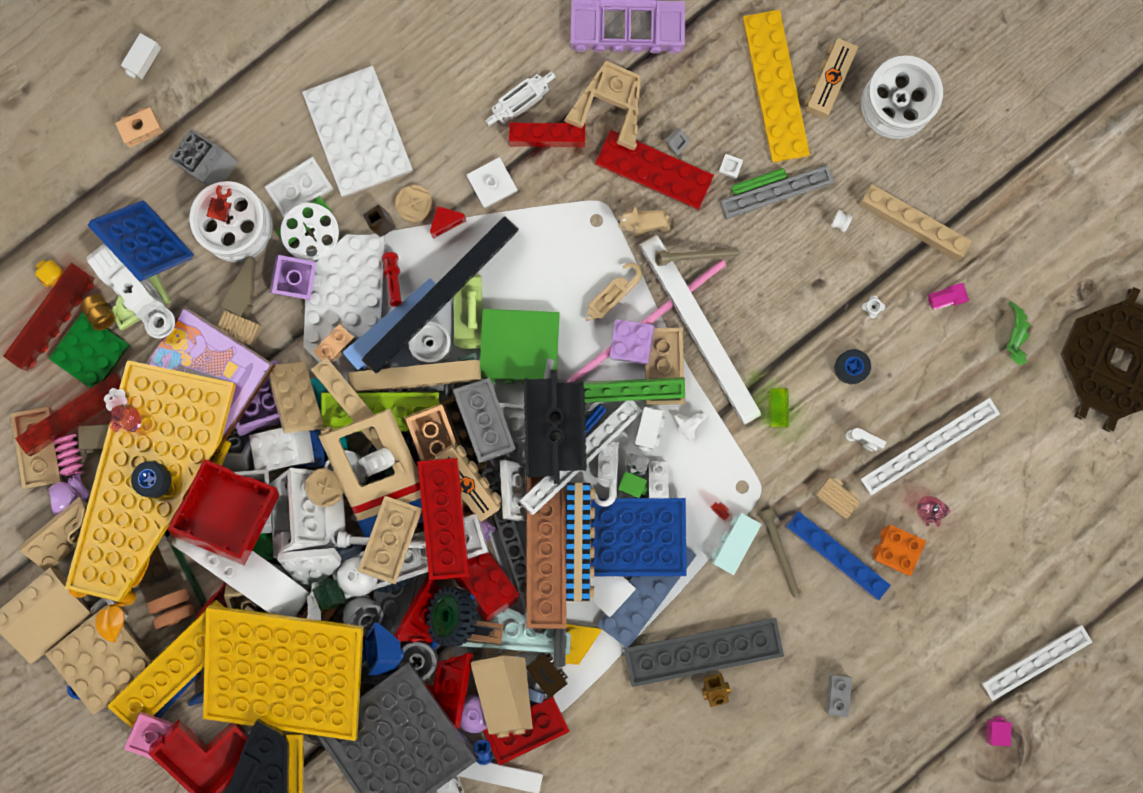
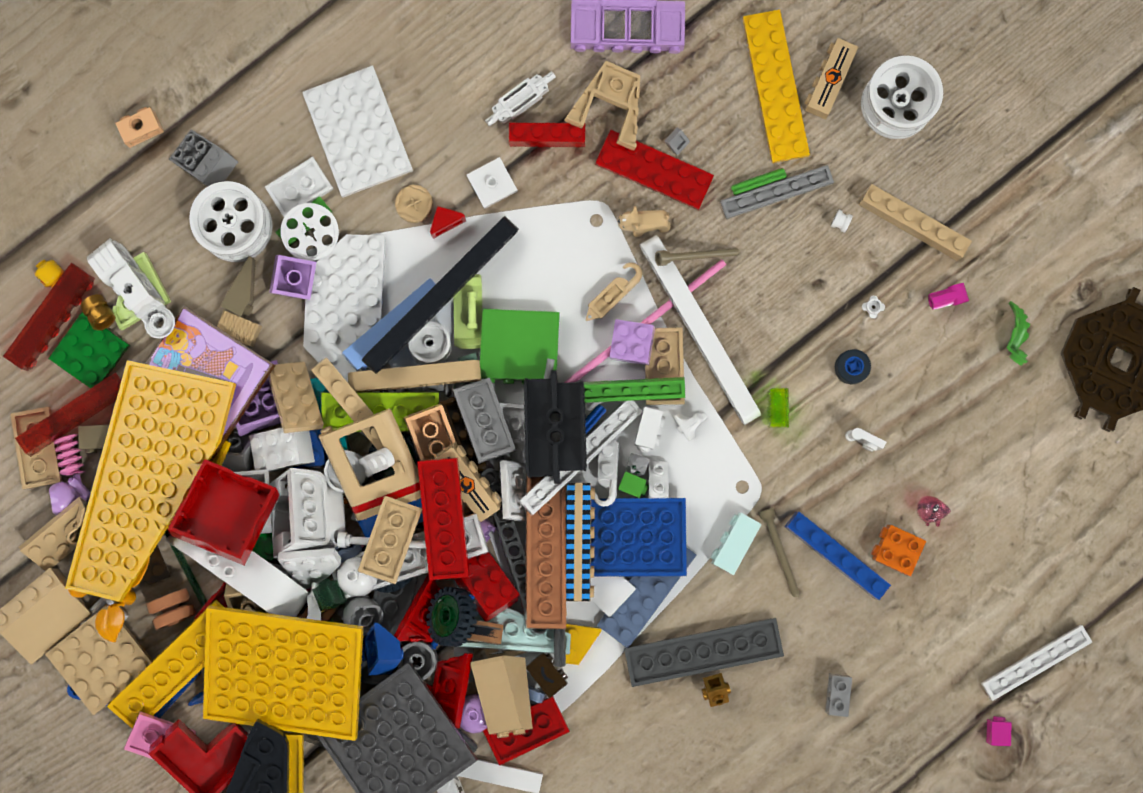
blue plate [88,200,194,282] -> none
white plant [104,388,128,412] -> none
piece [110,404,141,433] -> none
white brick [121,33,161,80] -> none
black wheel [131,461,172,498] -> none
clear red plate [206,185,232,222] -> none
tan tile [305,468,344,508] -> none
light nougat brick [313,324,356,364] -> none
dark brown brick [363,204,396,237] -> none
red pin [381,252,402,307] -> none
blue bush [474,740,493,765] -> none
clear red plate [709,502,730,521] -> none
white plate [719,154,743,179] -> none
tan brick [814,477,861,519] -> none
white plate [859,398,1000,496] -> none

